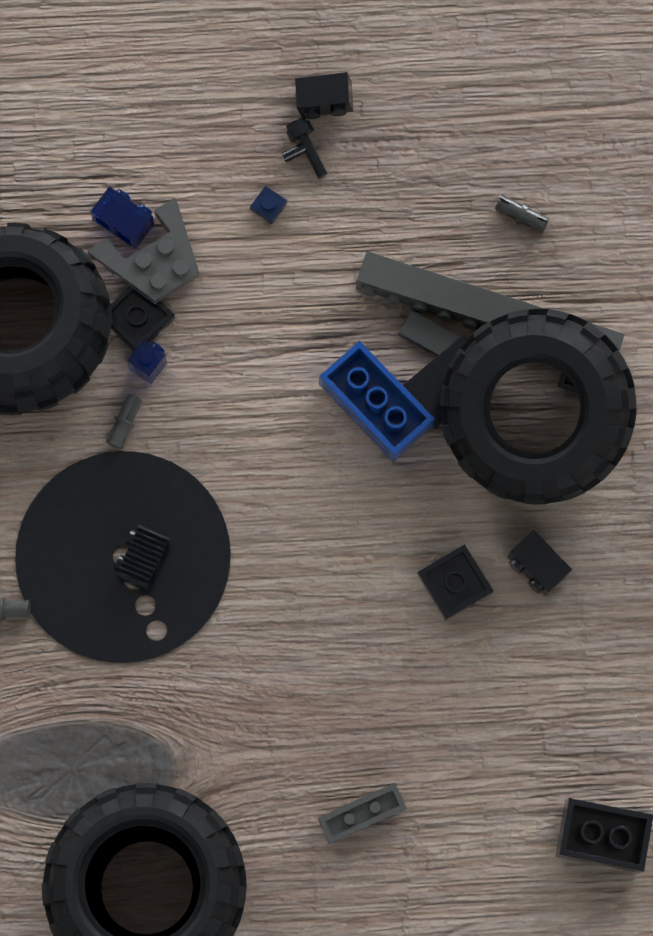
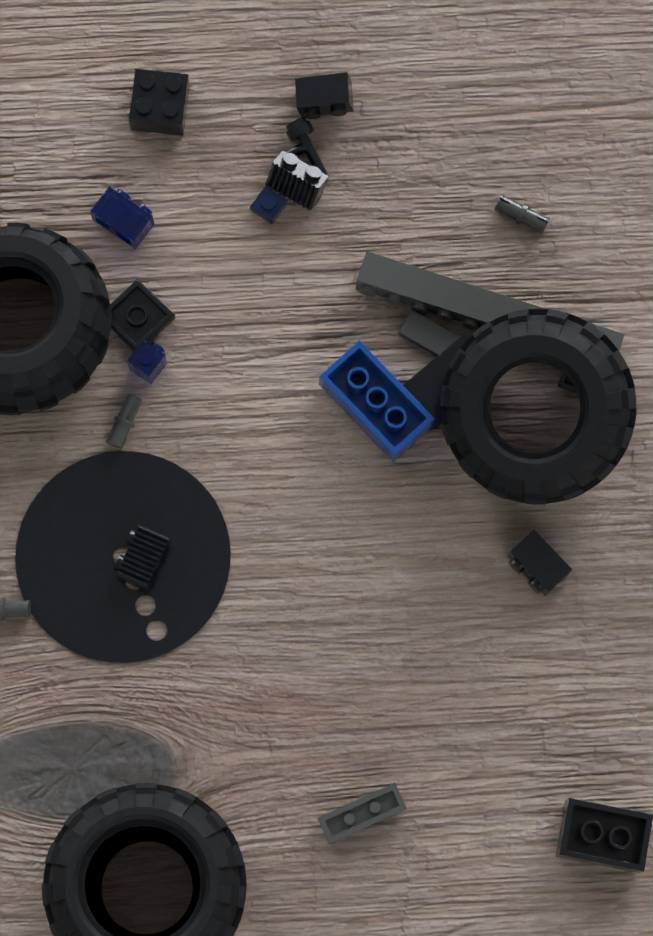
dark grey wing [87,198,199,304] -> none
black plate [417,544,494,621] -> none
none -> black brick [129,69,190,136]
none -> black brick [265,150,329,210]

